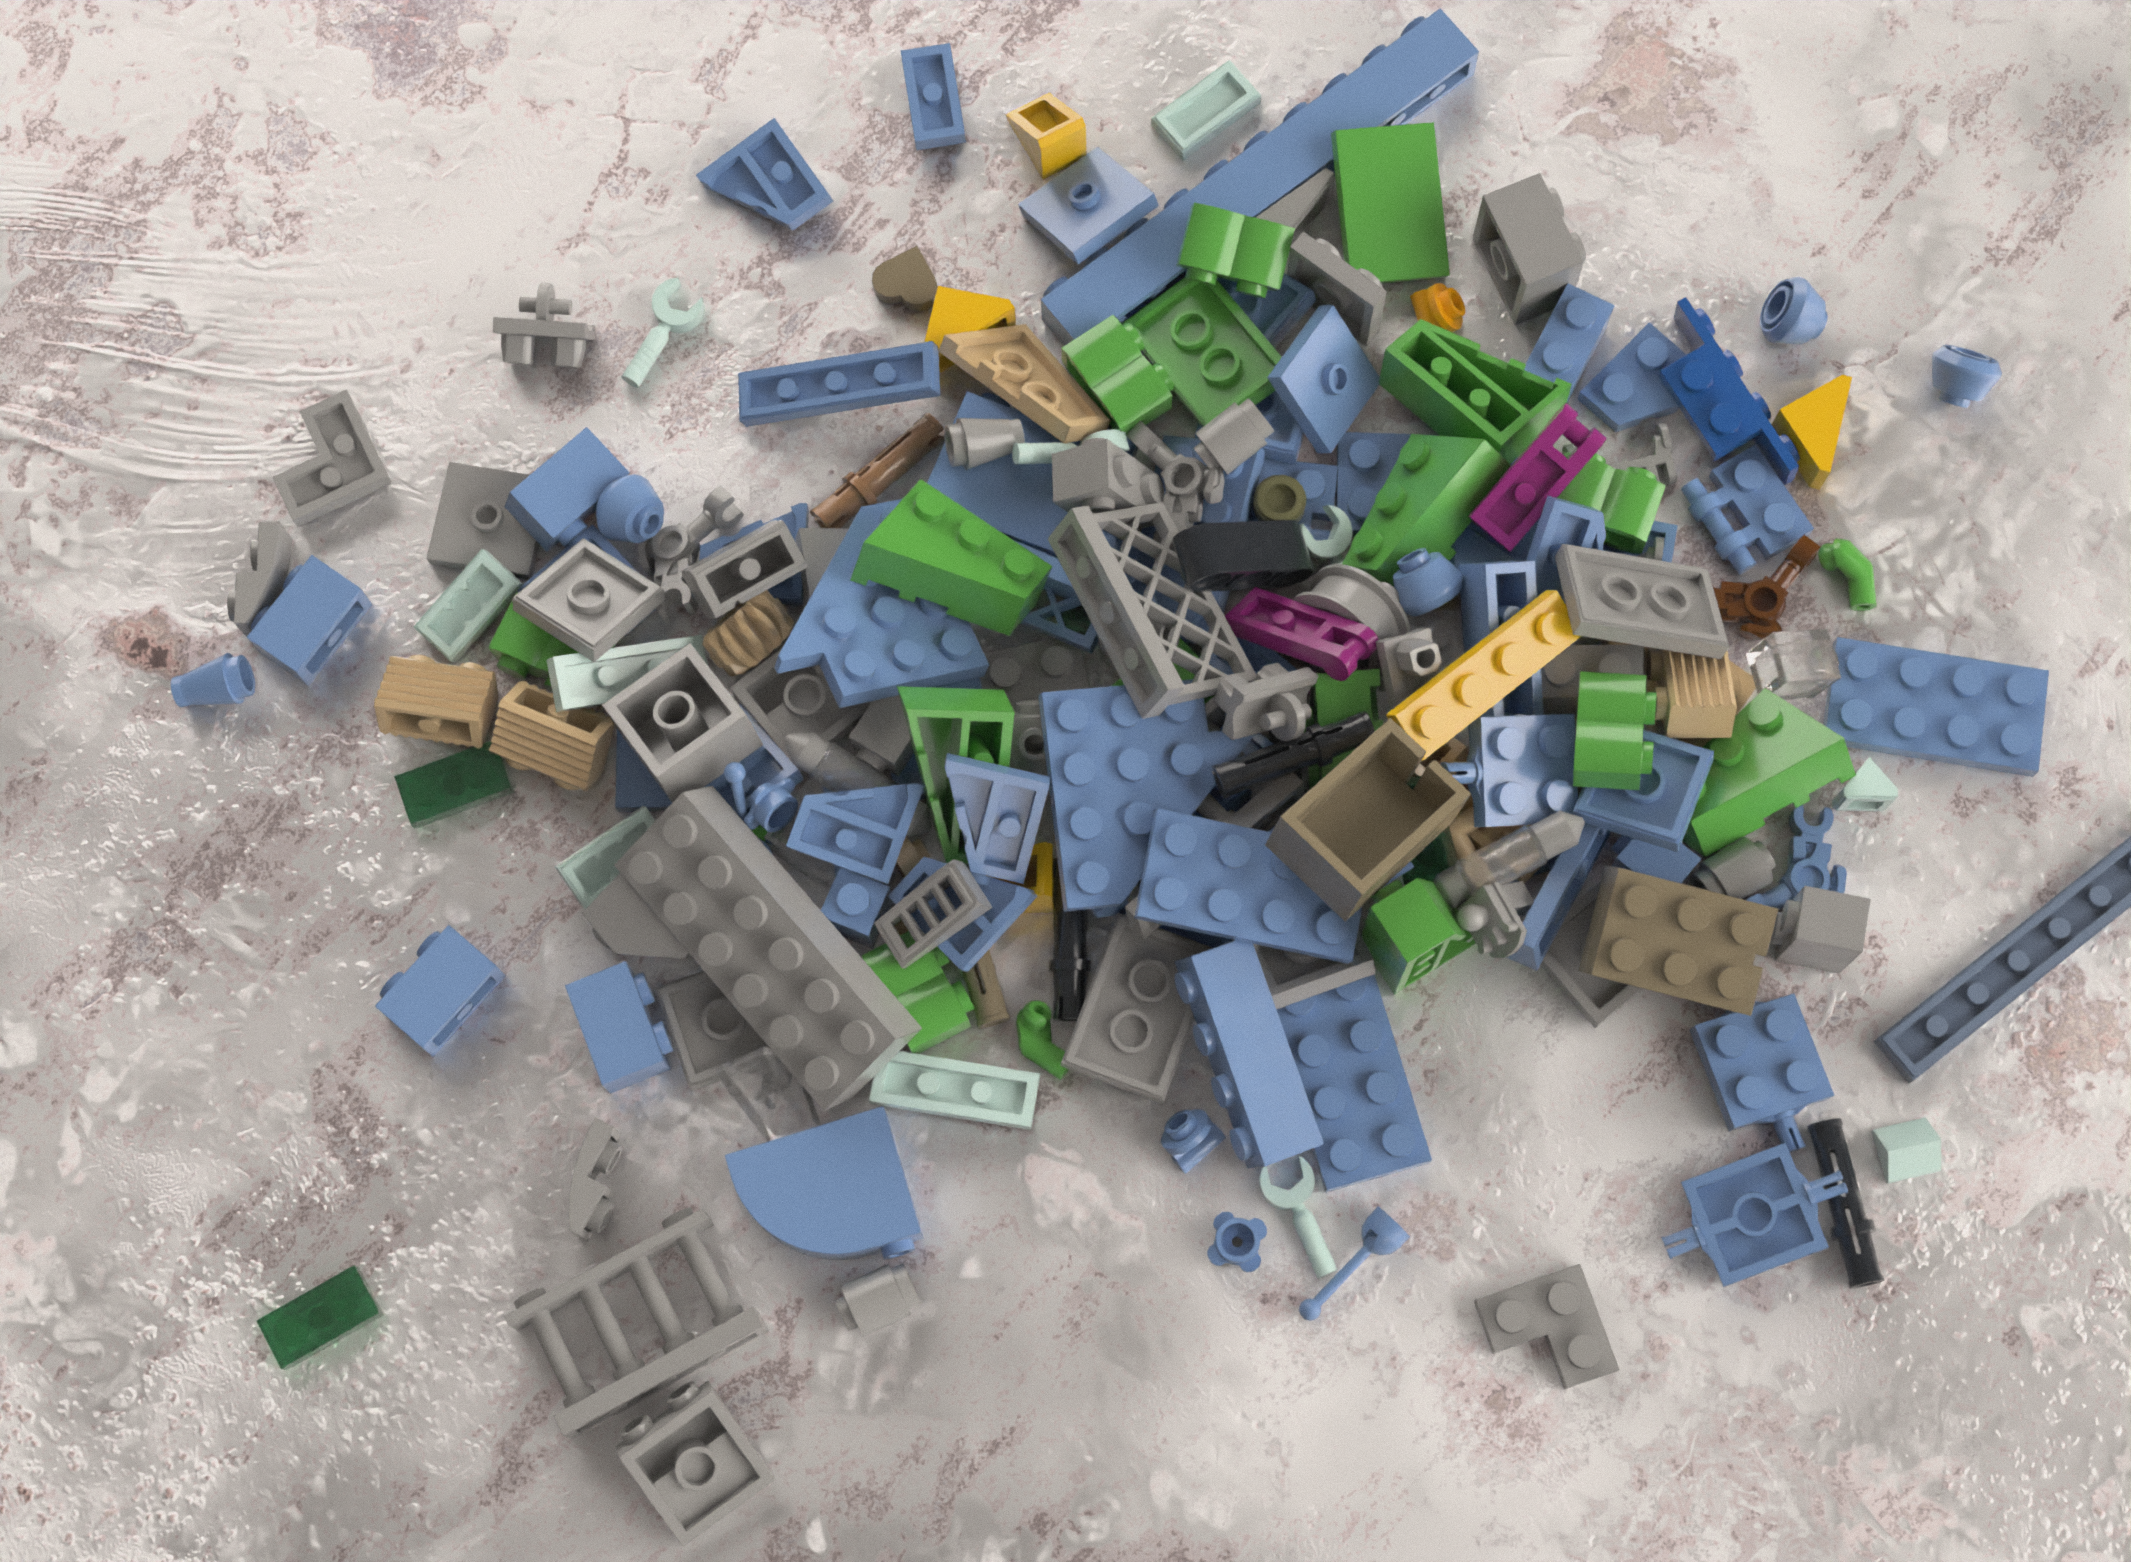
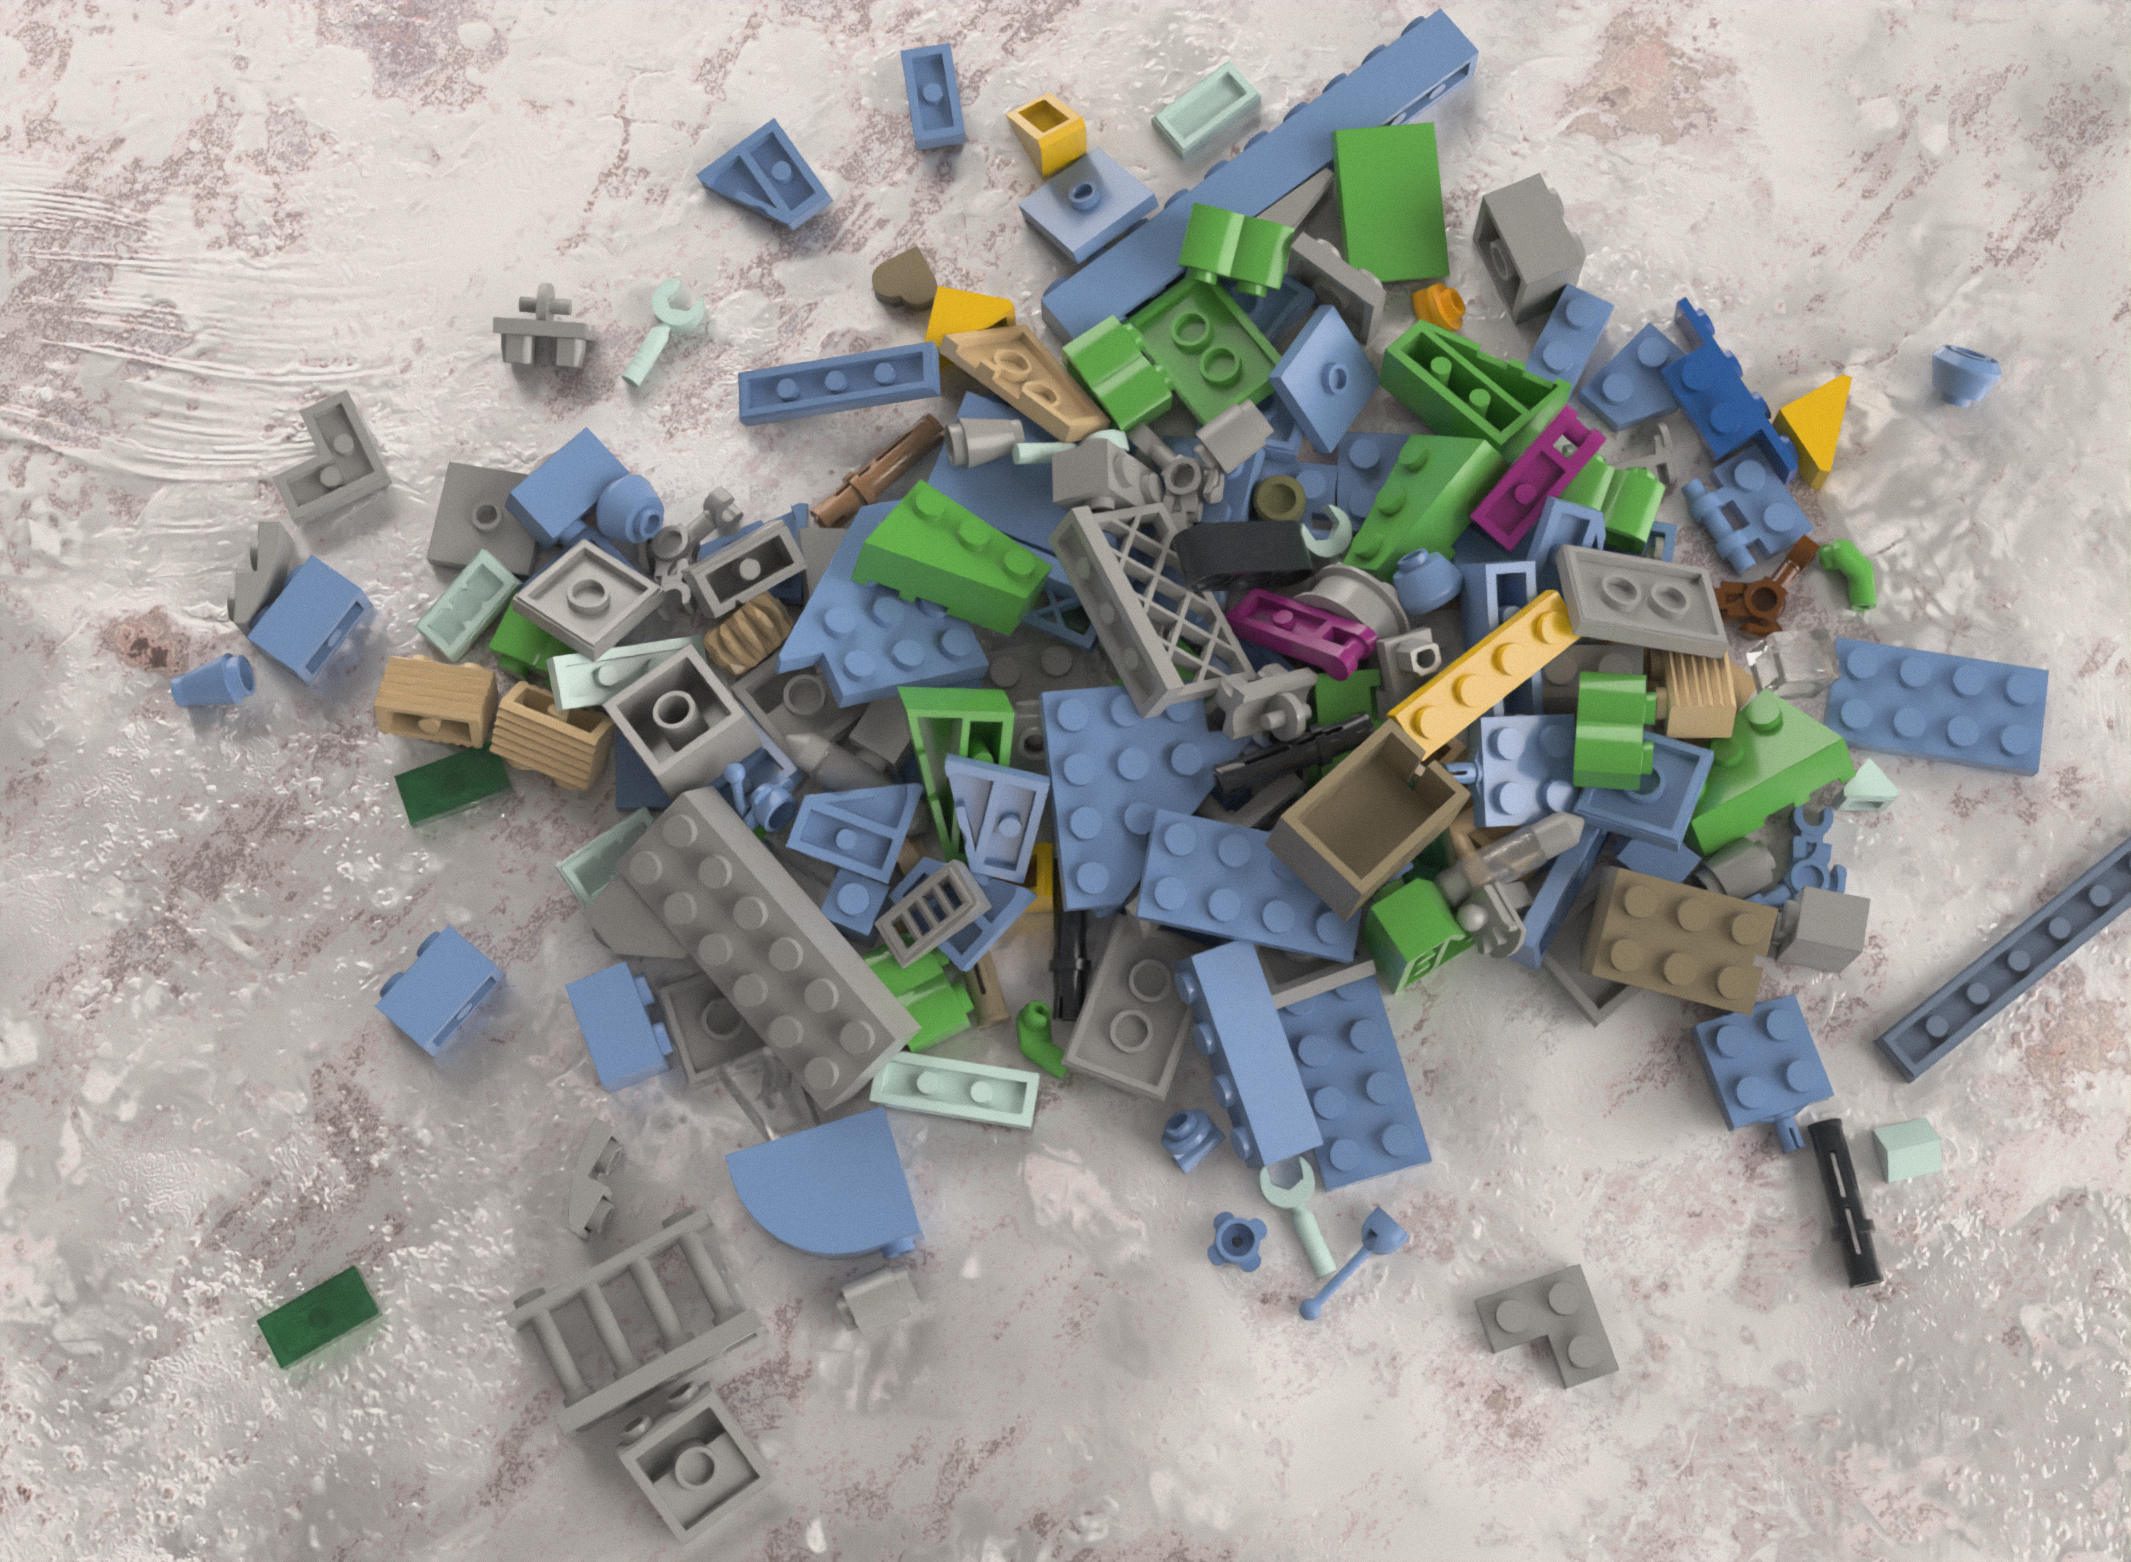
medium blue plate [1661,1143,1848,1287] -> none
medium blue cone [1760,276,1828,345] -> none

